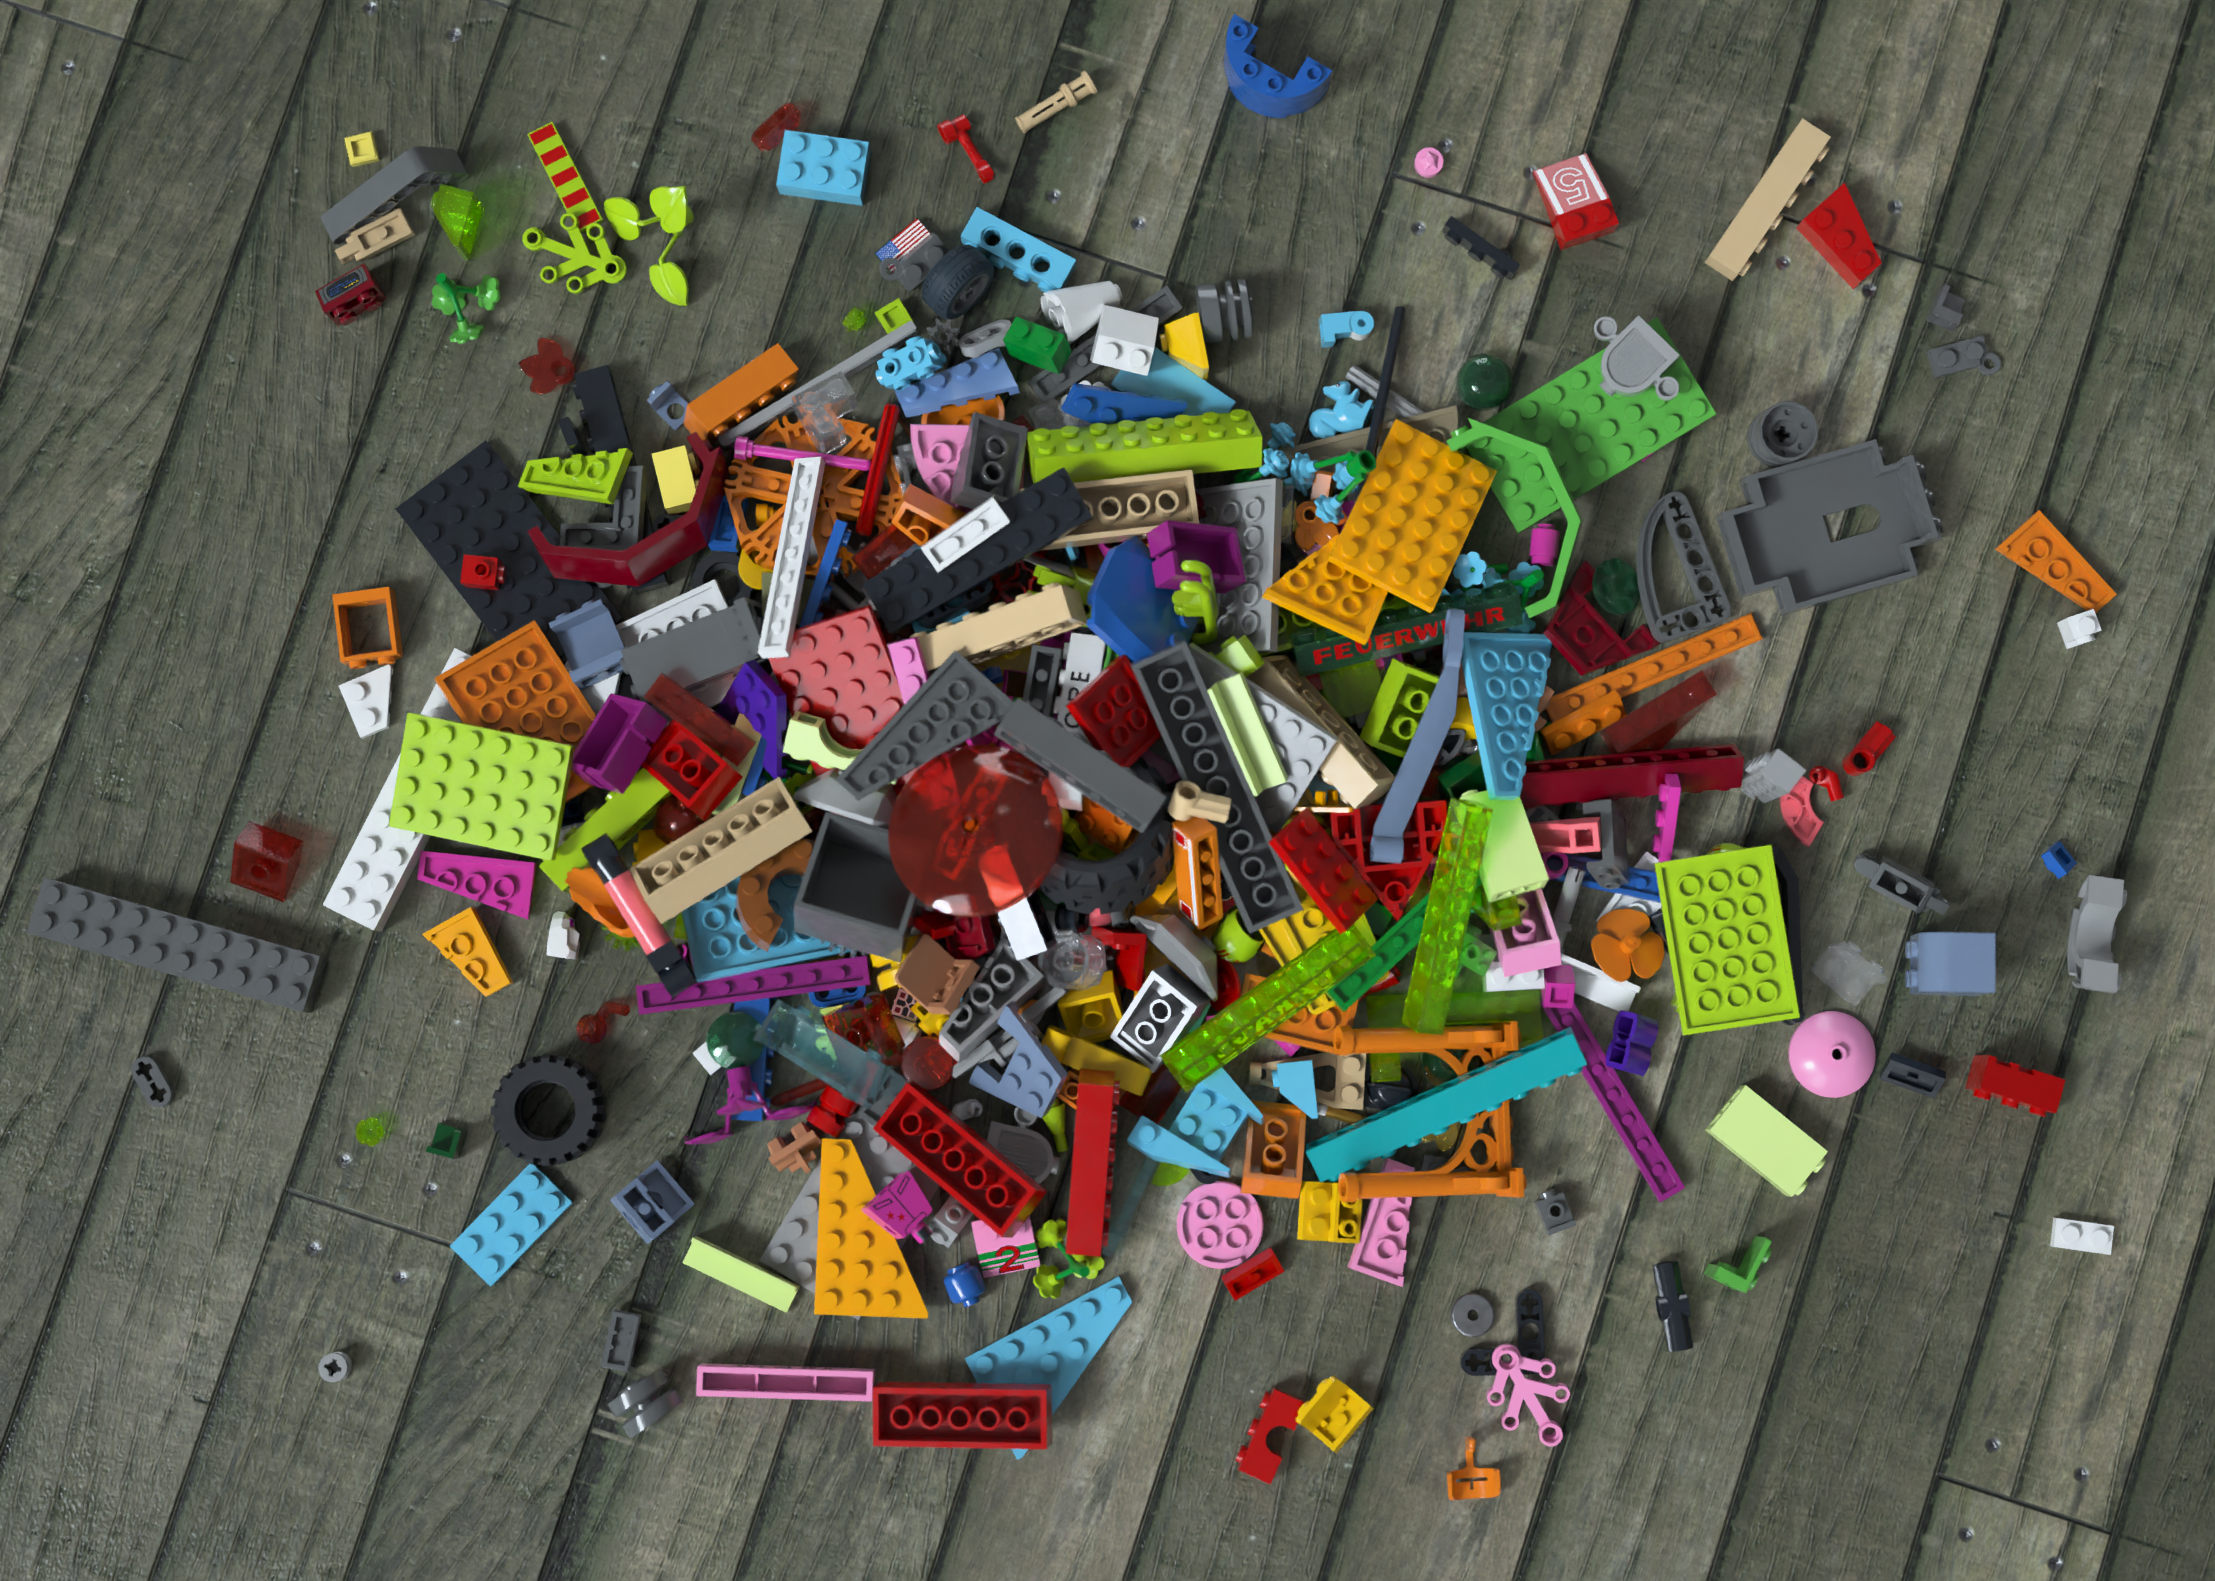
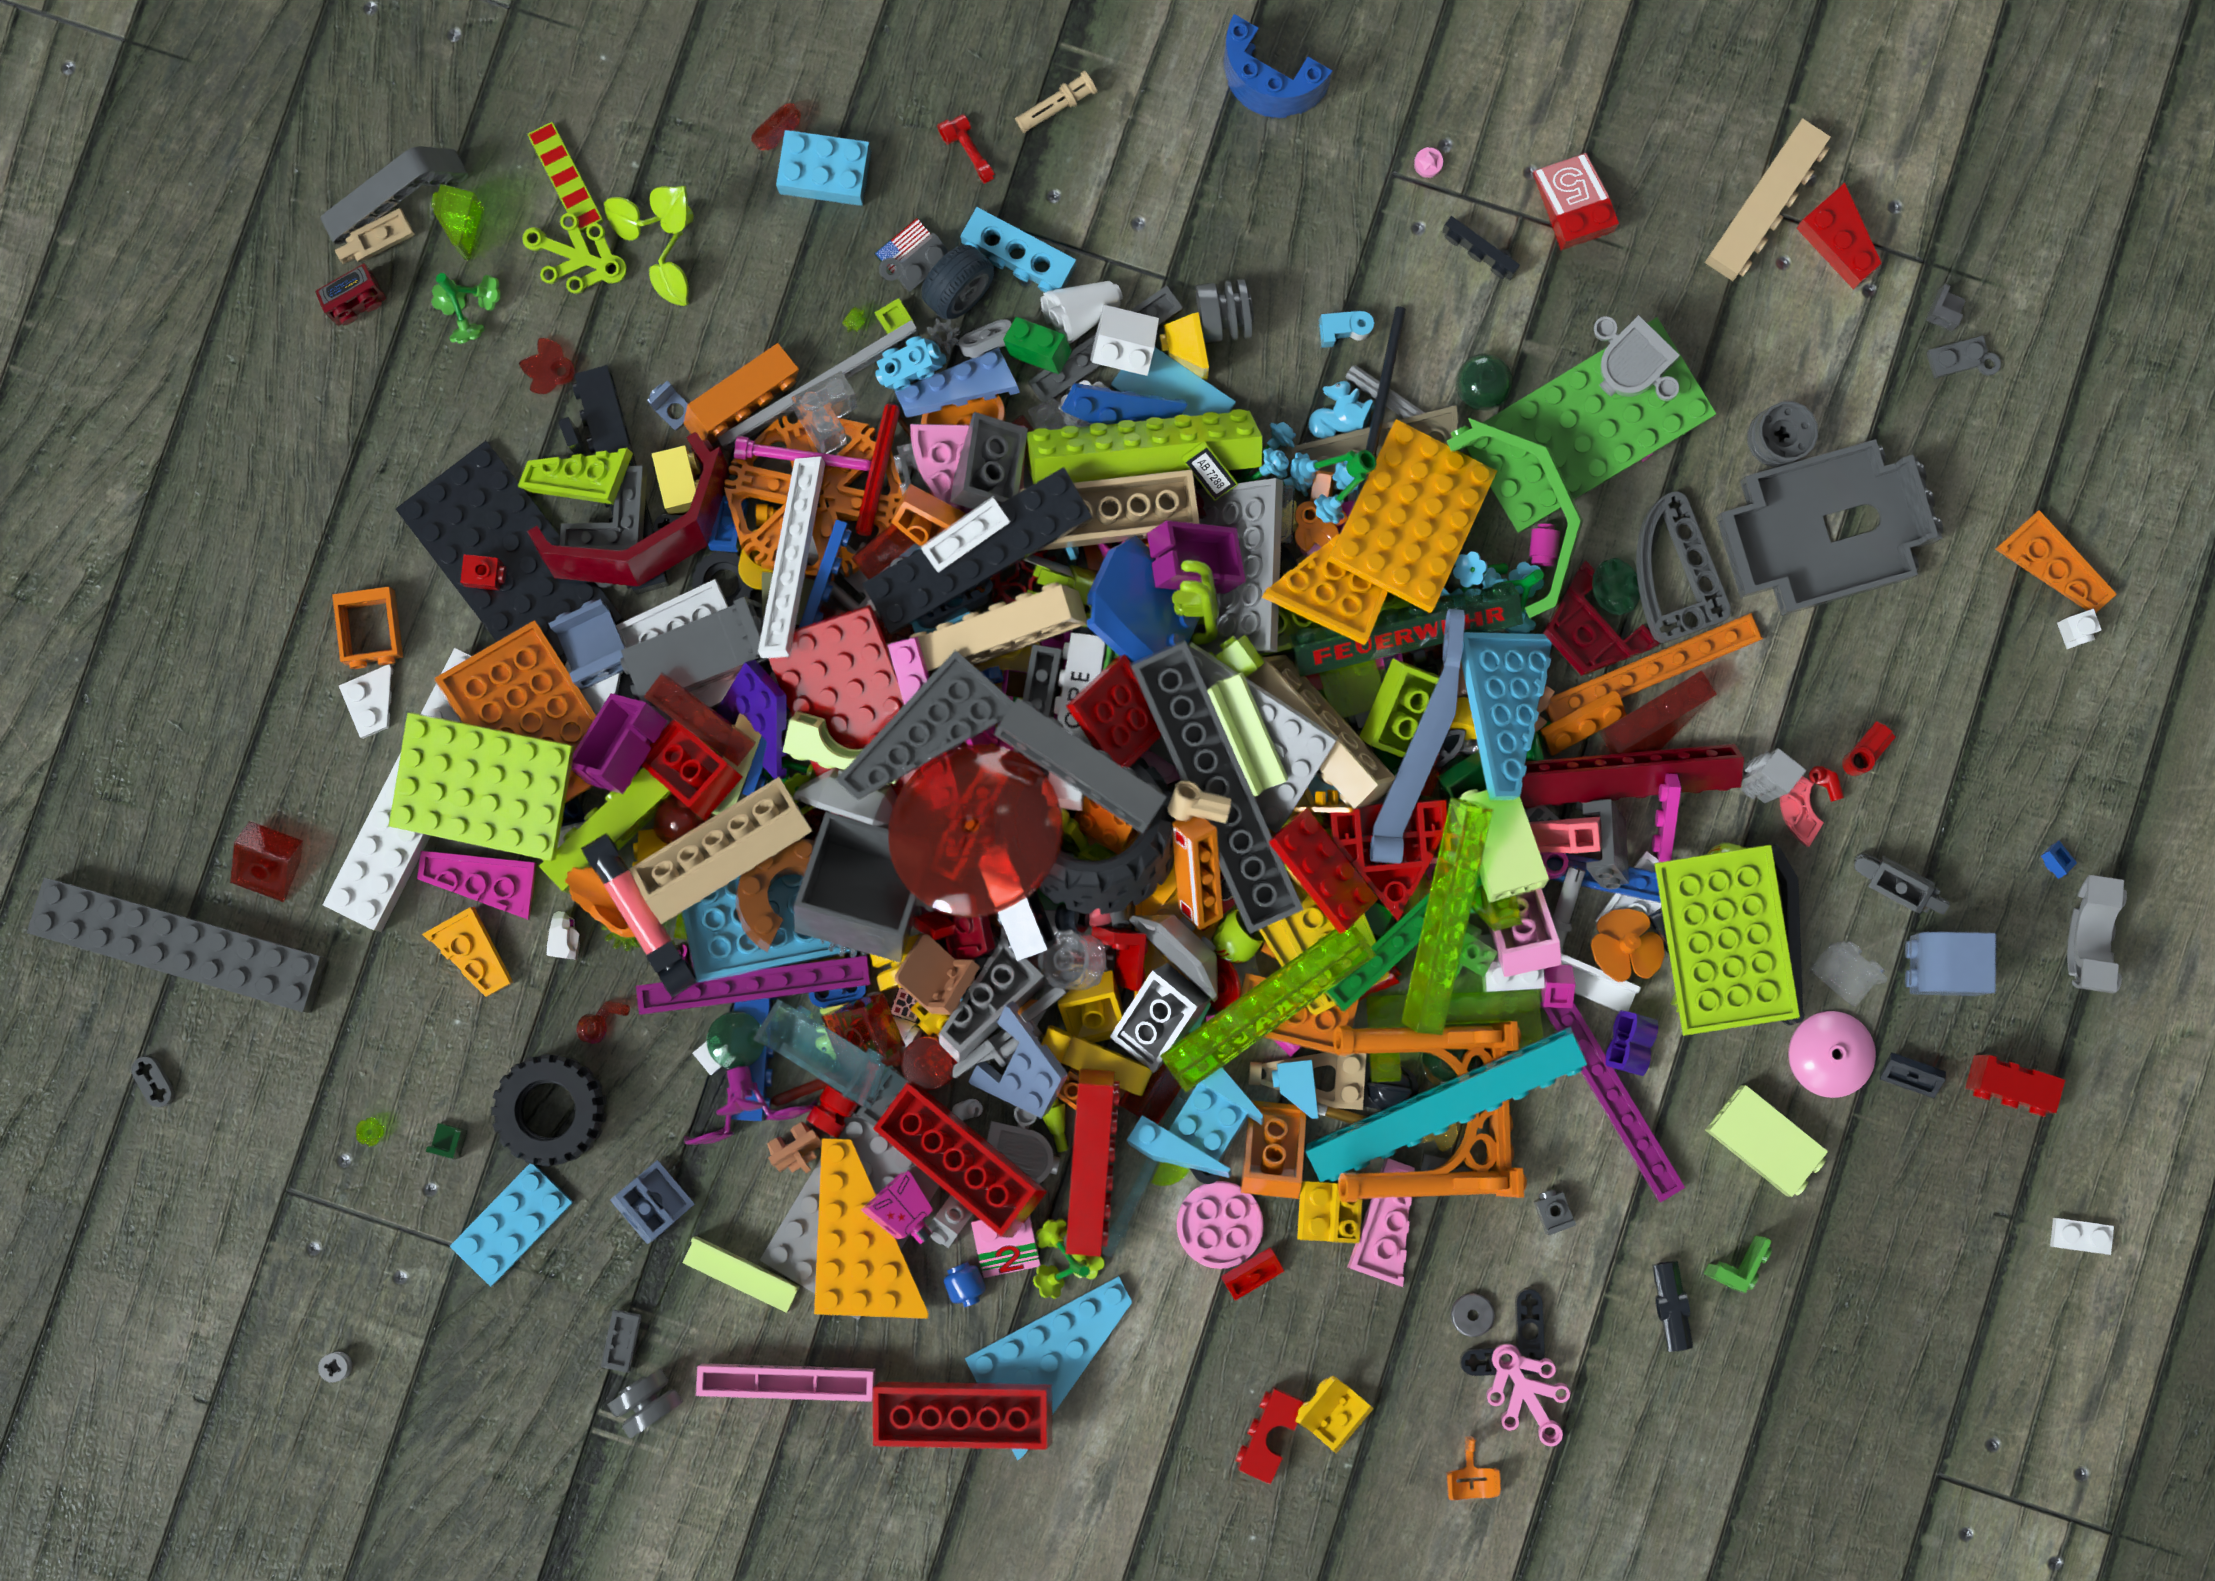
light yellow tile [344,131,380,167] -> none
none -> tile [1181,441,1238,501]

